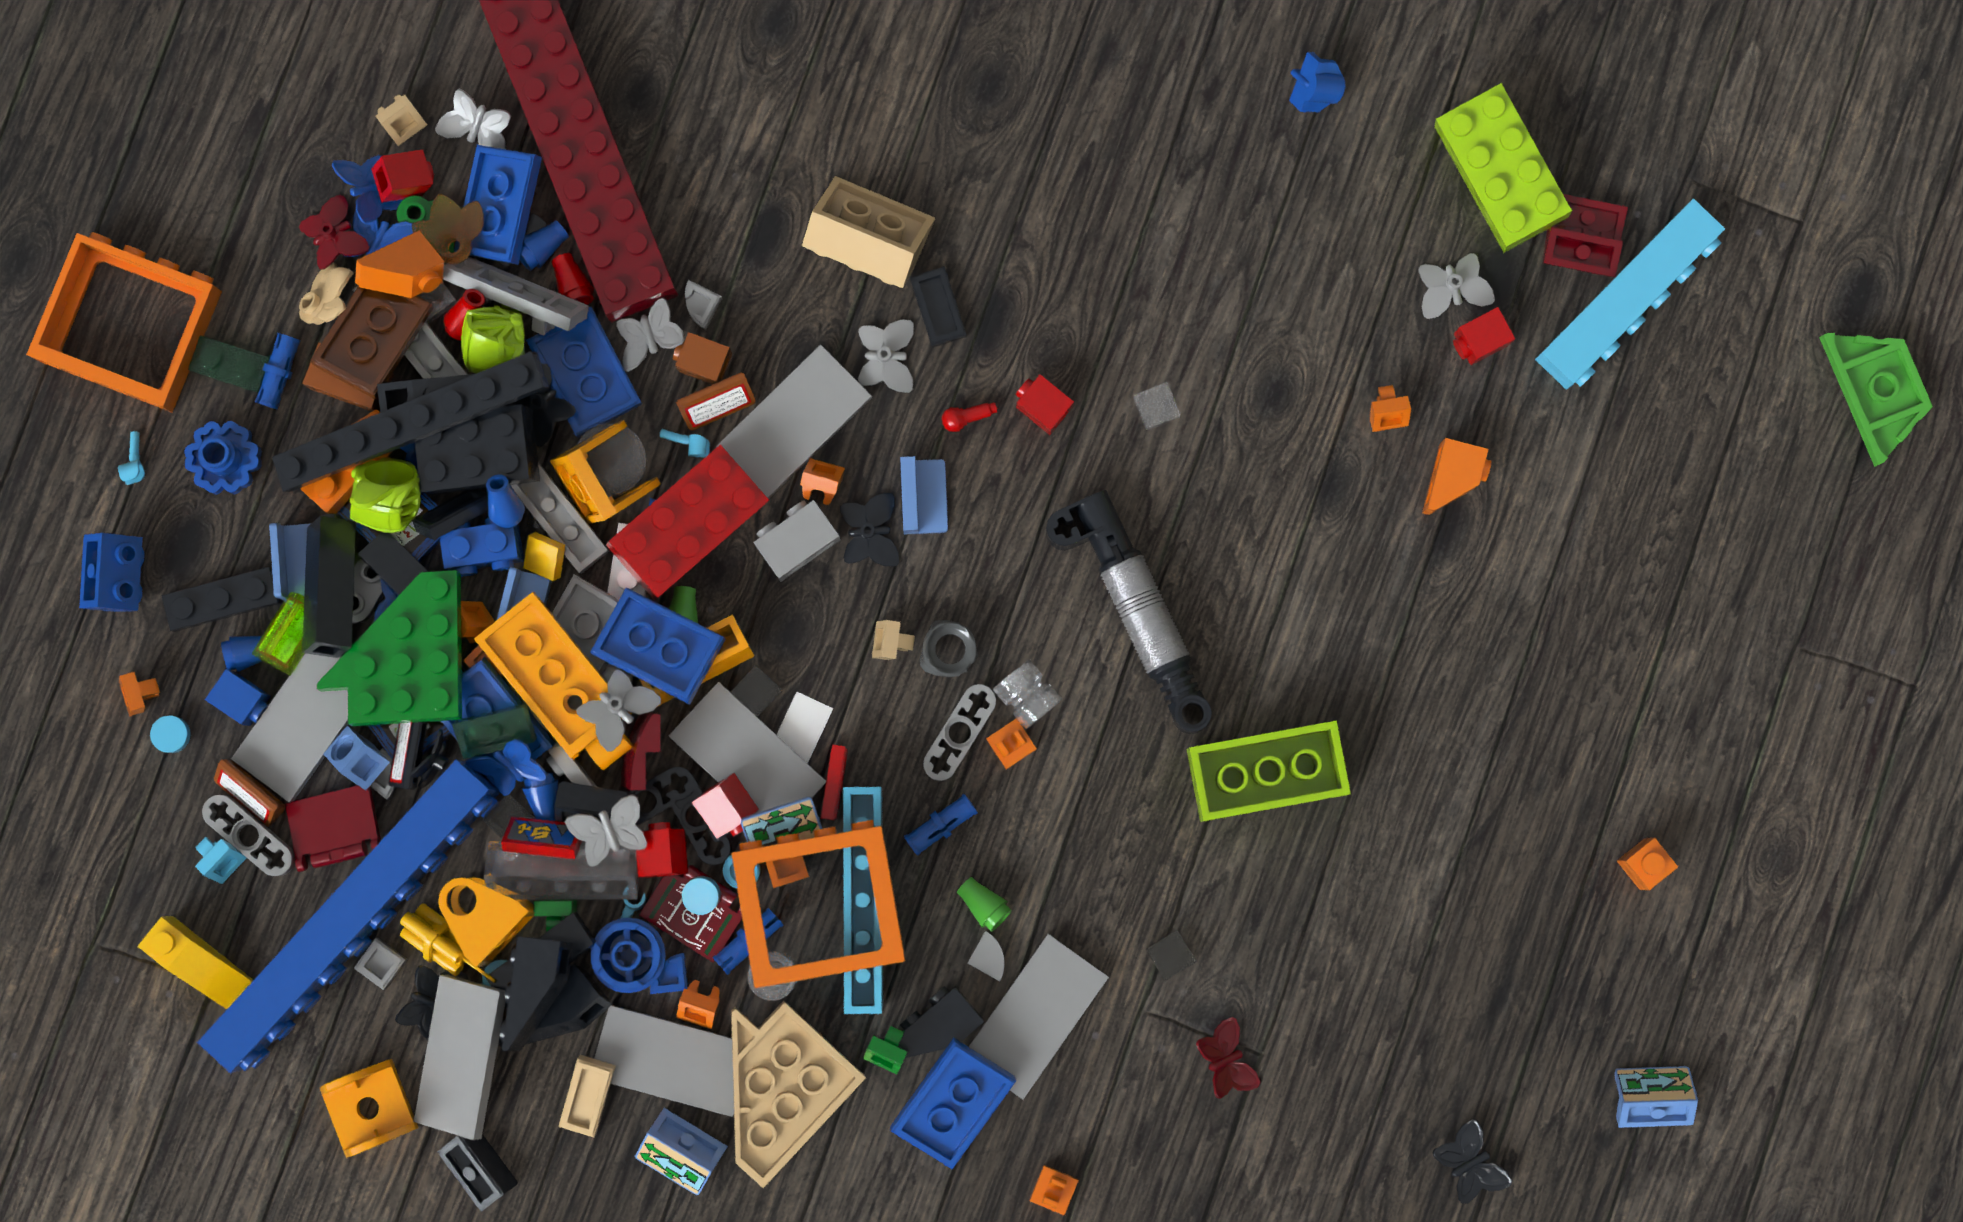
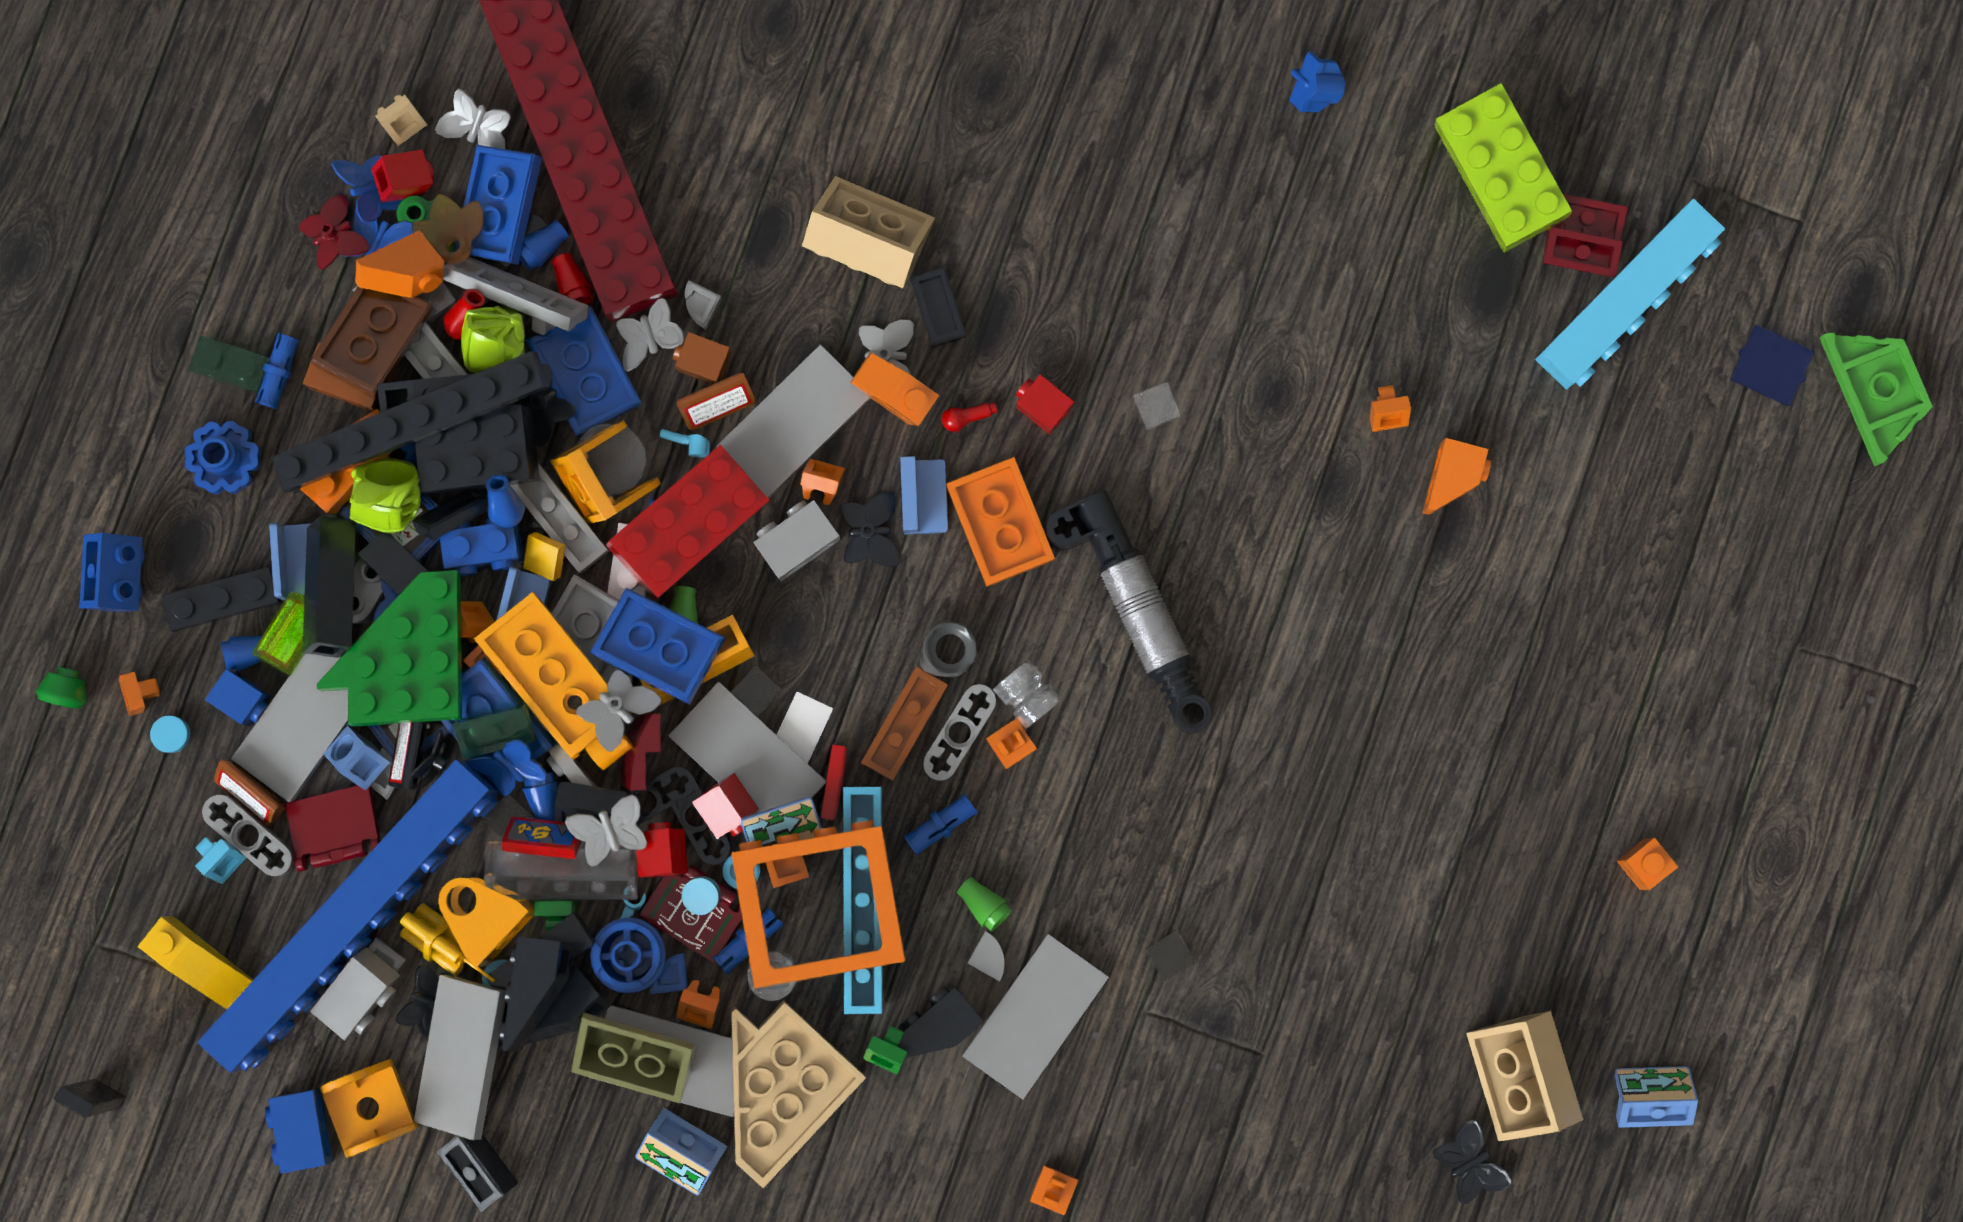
orange piece [26,232,222,413] -> none
medium azure hand [118,431,145,485] -> none
tan plate [299,262,354,325] -> none
tan tile [558,1055,616,1138] -> none
tan tile [872,620,915,660] -> none
blue tile [890,1038,1016,1169] -> none
lime brick [1186,721,1351,822] -> none
dark red piece [1196,1017,1260,1099] -> none
light grey piece [1418,253,1495,319] -> none
red brick [1453,307,1515,365] -> none
none -> green cone [36,666,87,709]
none -> black tile [54,1079,126,1118]
none -> blue brick [265,1088,333,1174]
none -> light grey brick [310,947,401,1041]
none -> olive slope [571,1013,697,1103]
none -> orange slope [850,353,939,426]
none -> dark orange plate [861,666,948,781]
none -> orange plate [946,457,1055,587]
none -> tan slope [1466,1011,1583,1142]
none -> clear blue piece [1730,325,1814,406]

